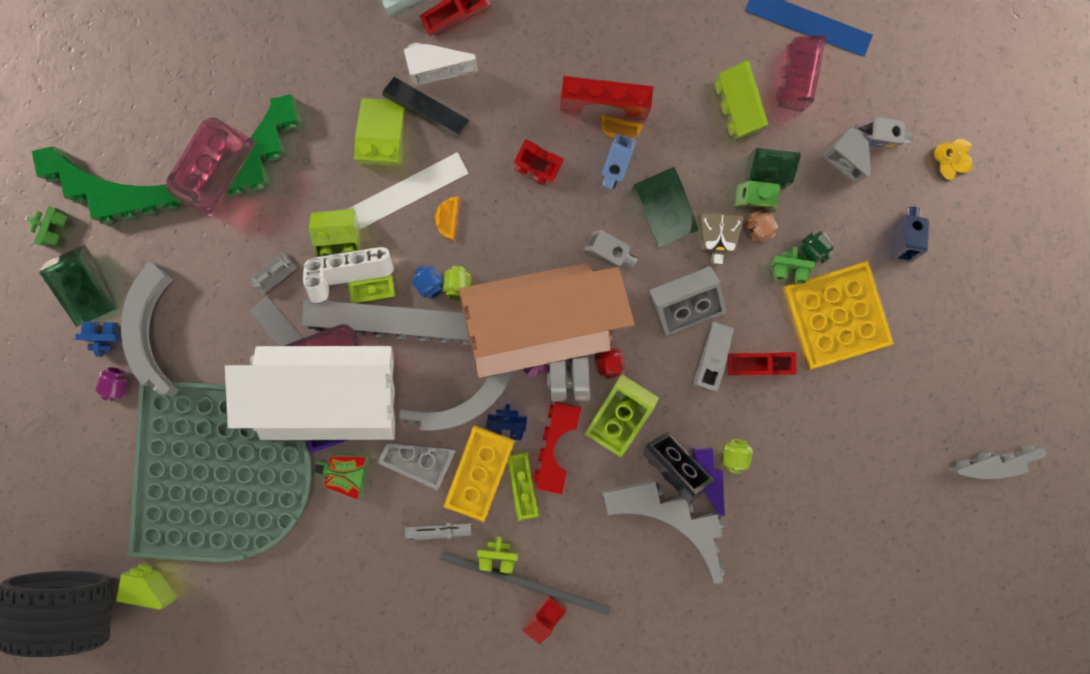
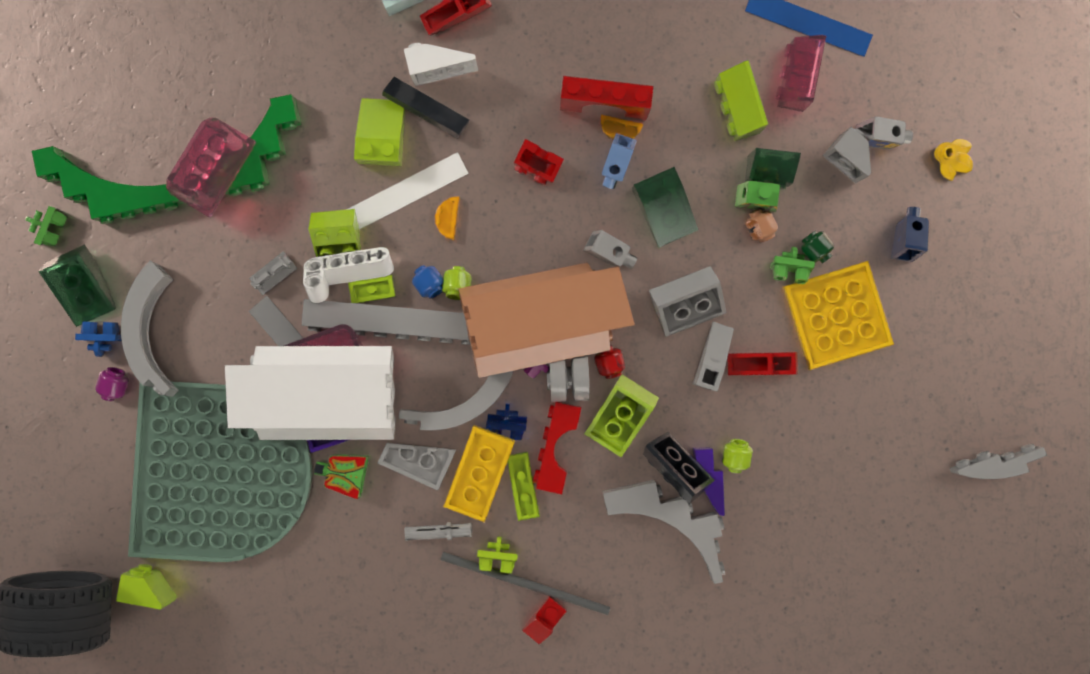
dark tan torso [698,213,744,265] -> none

